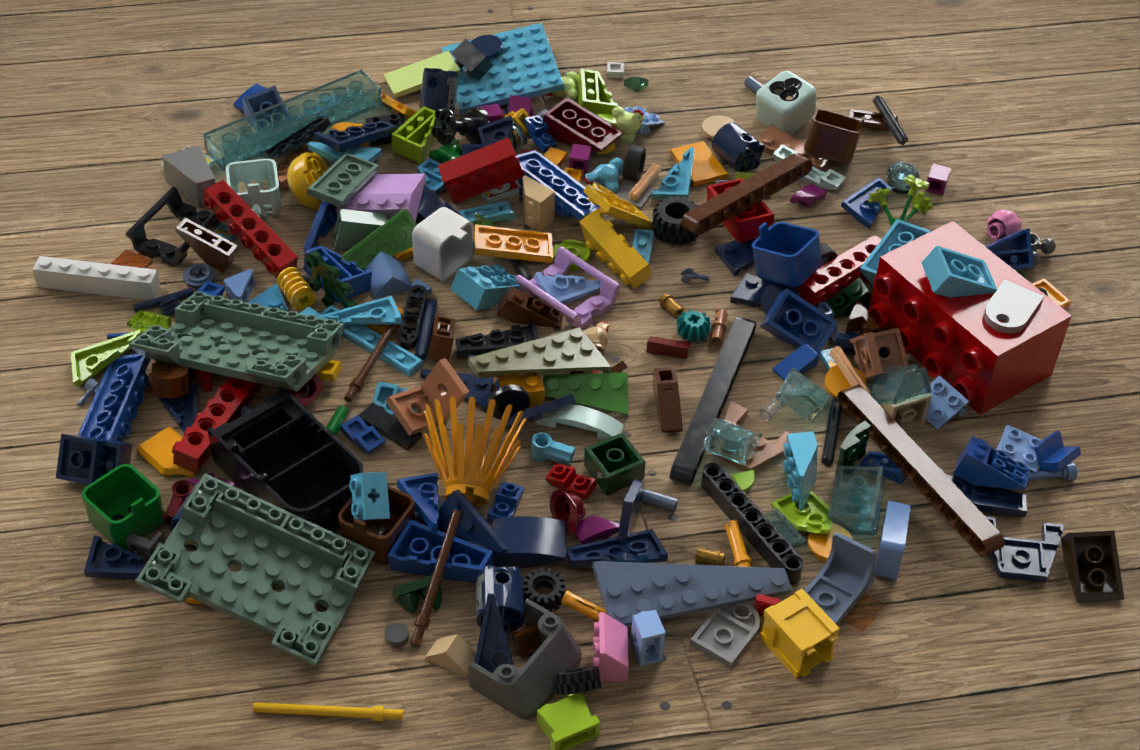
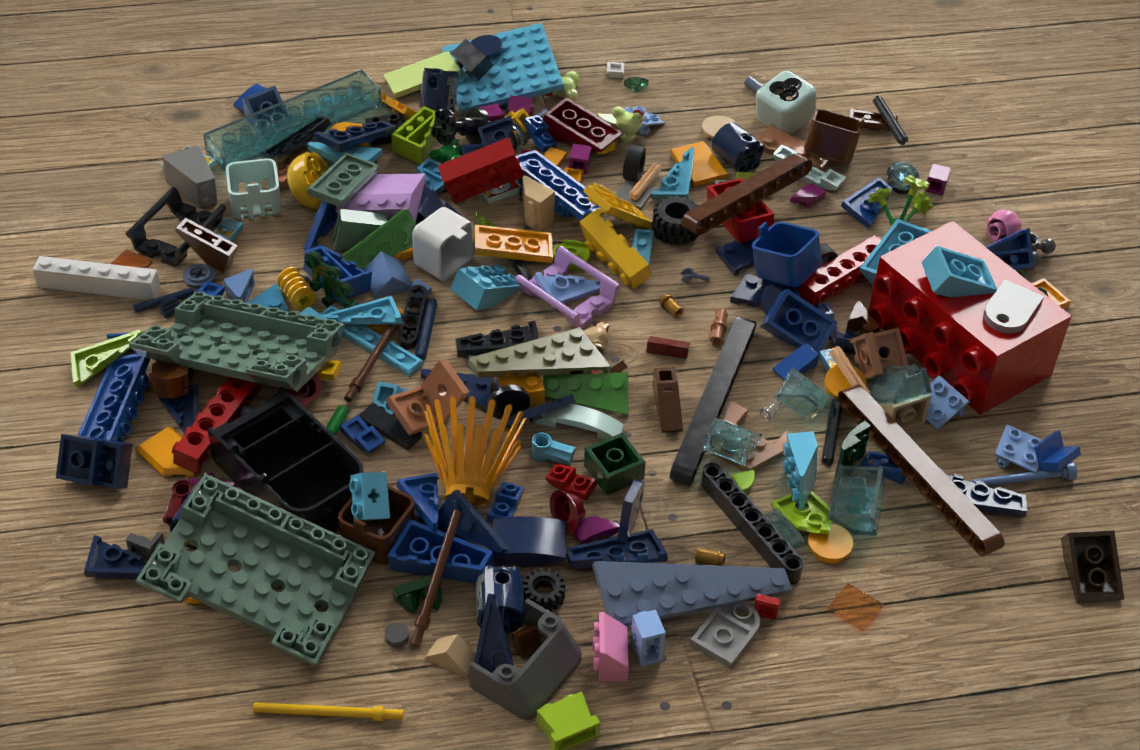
sand blue hand [77,379,99,407] -> none
green piece [82,464,165,549] -> none
clear neon green slope [126,310,172,332] -> none
red tile [195,369,213,393] -> none
red brick [203,180,298,278] -> none
reddish brown slope [428,315,455,363] -> none
medium azure plate [459,201,516,226] -> none
reddish brown slope [497,286,564,328] -> none
black tyre [554,666,602,695] -> none
light orange pin [561,590,630,632] -> none
lime wedge [577,69,618,115] -> none
medium azure animal [584,157,624,193] -> none
sand blue axle [642,489,678,512] -> none
teal gear [676,309,711,343] -> none
light orange pin [724,520,752,567] -> none
yellow container [759,589,840,678] -> none
sand blue bracket [804,532,876,626] -> none
dark green slope [827,278,872,317] -> none
medium blue beam [874,500,911,580] -> none
blue slope [953,436,1030,490] -> none
wing [985,516,1064,582] -> none

